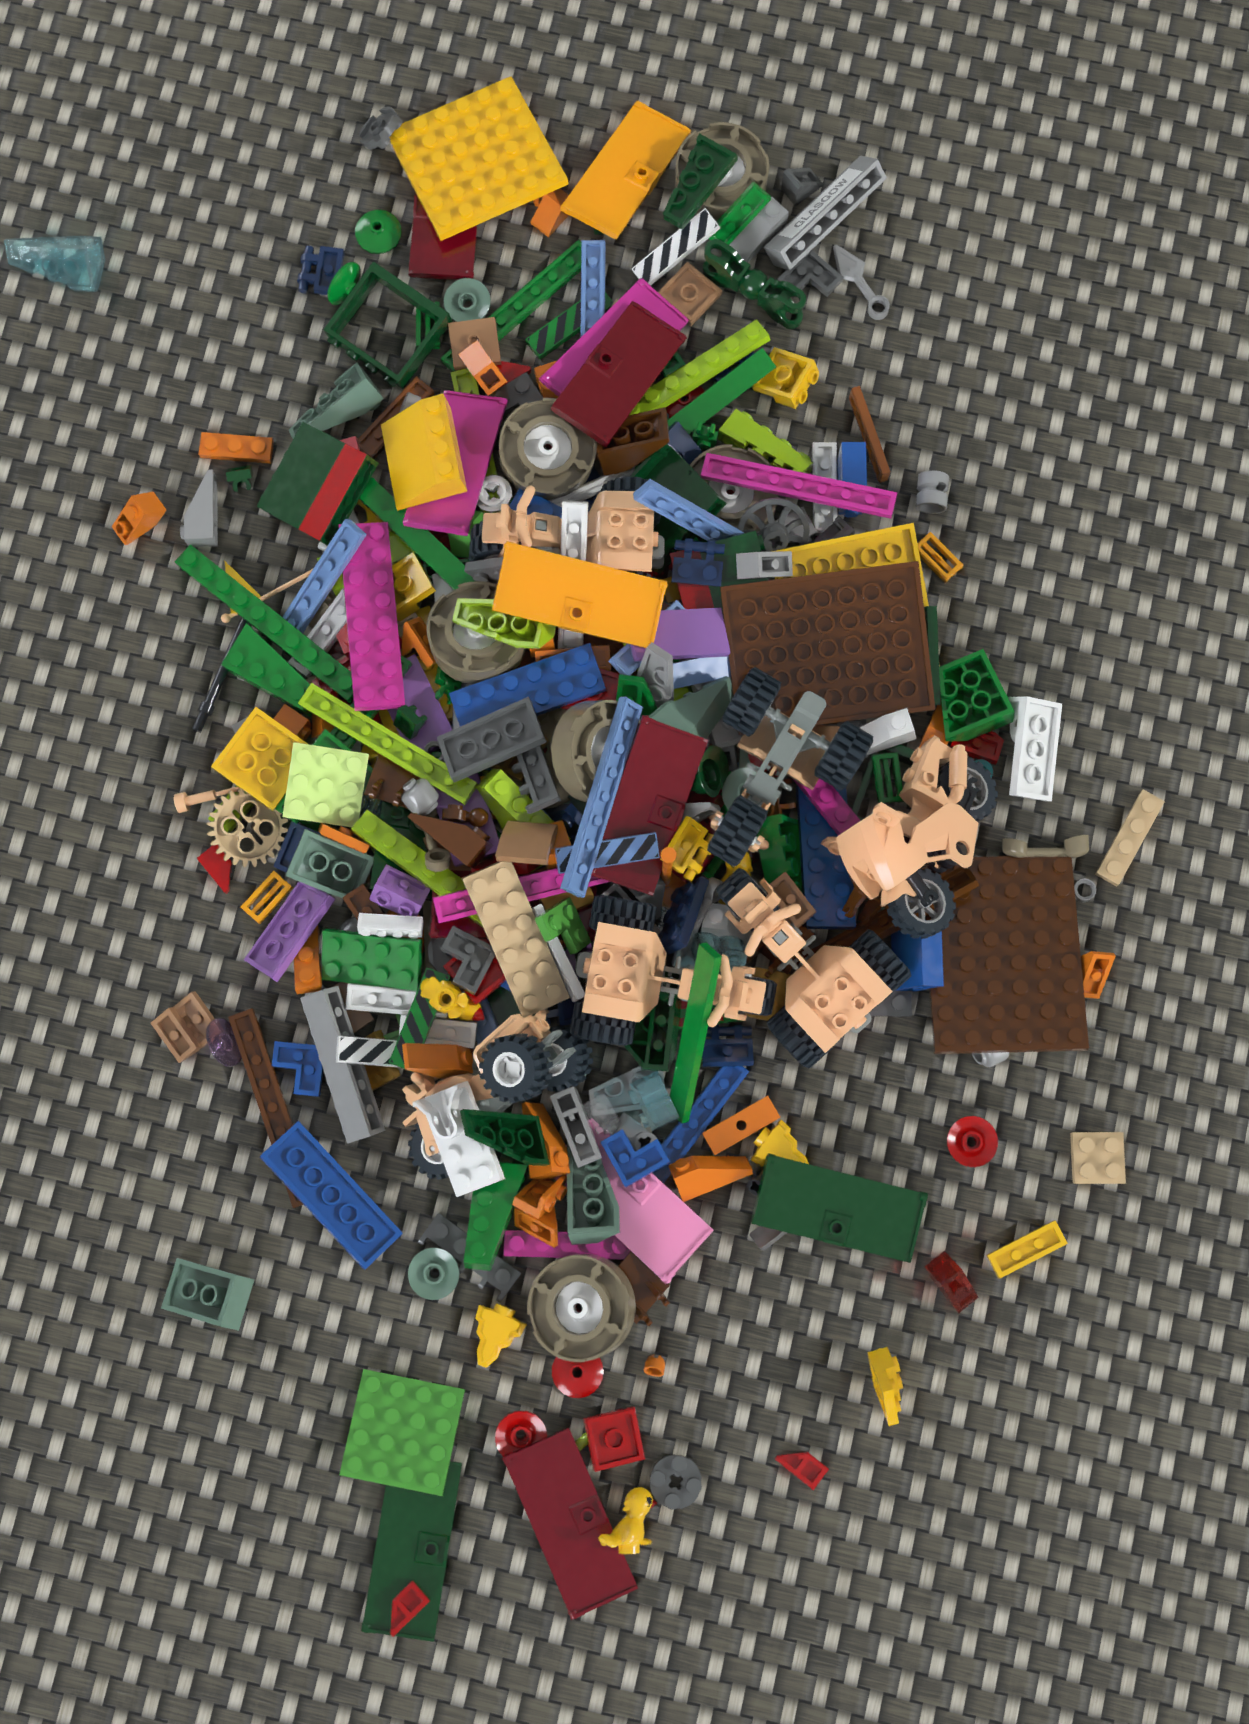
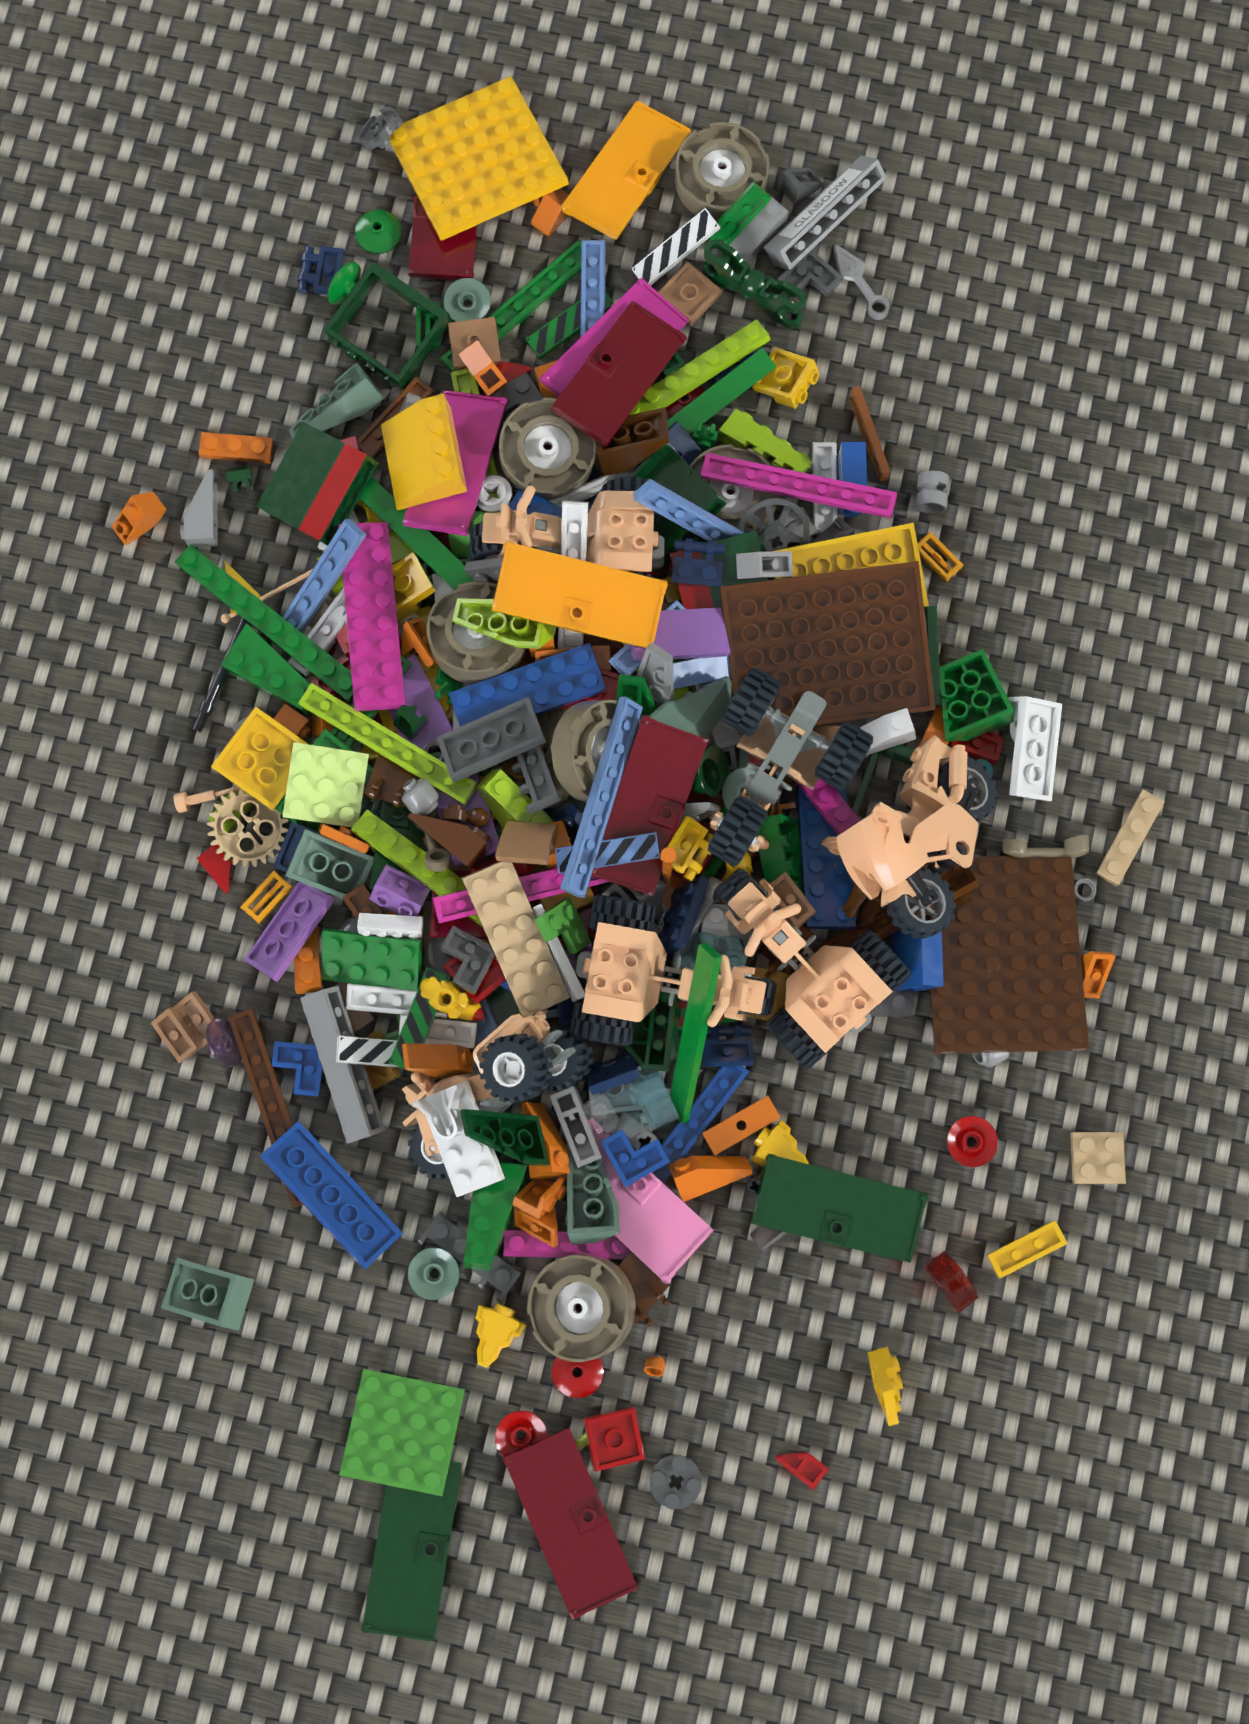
clear light blue wedge [4,236,105,292] -> none
red tile [390,1580,430,1637] -> none
yellow animal [598,1487,657,1554] -> none
dark green wing [663,133,738,230] -> none
green tile [872,752,904,804] -> none
none -> dark blue plate [586,1052,640,1095]

